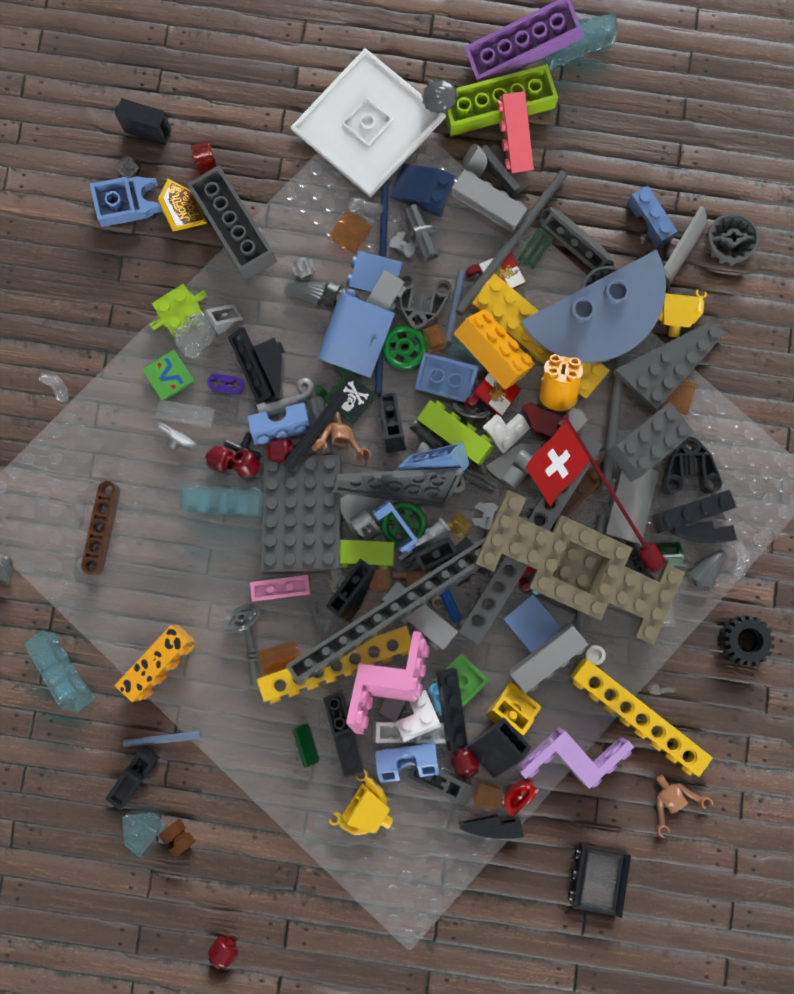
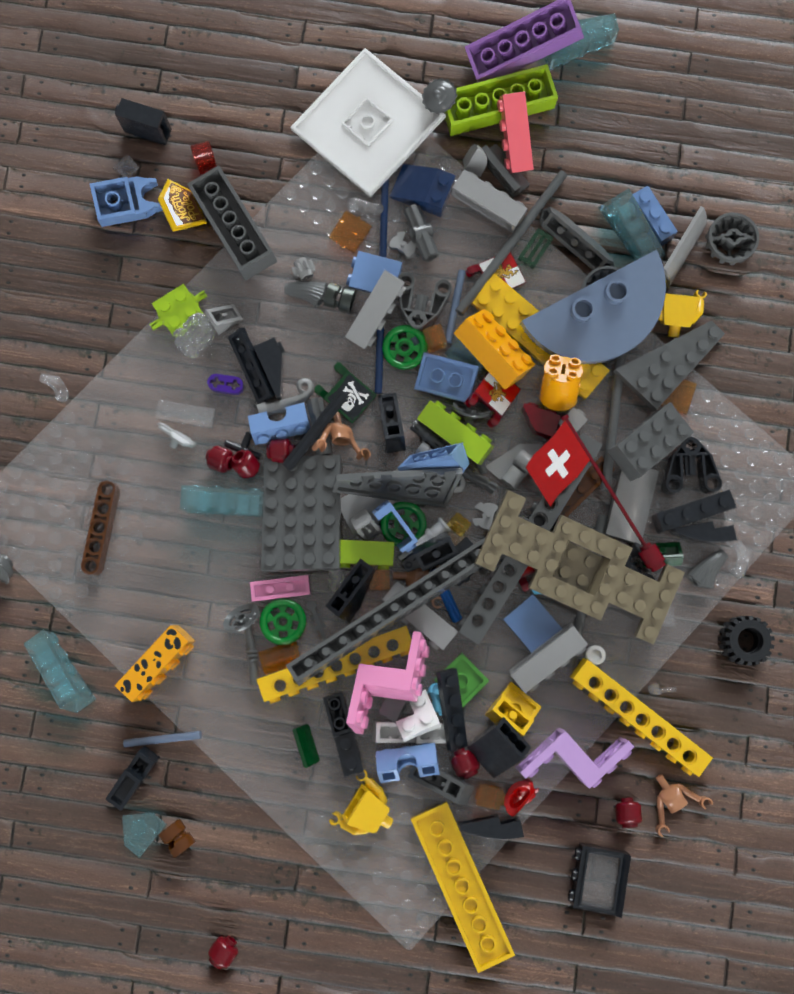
bright green tile [142,349,195,402] -> none
medium blue door [317,289,395,378] -> none
white plate [483,414,530,454] -> none
none -> green plate [259,598,306,645]
none -> yellow plate [410,801,515,973]
none -> clear light blue wedge [598,188,665,261]
none -> dark red head [615,798,642,828]

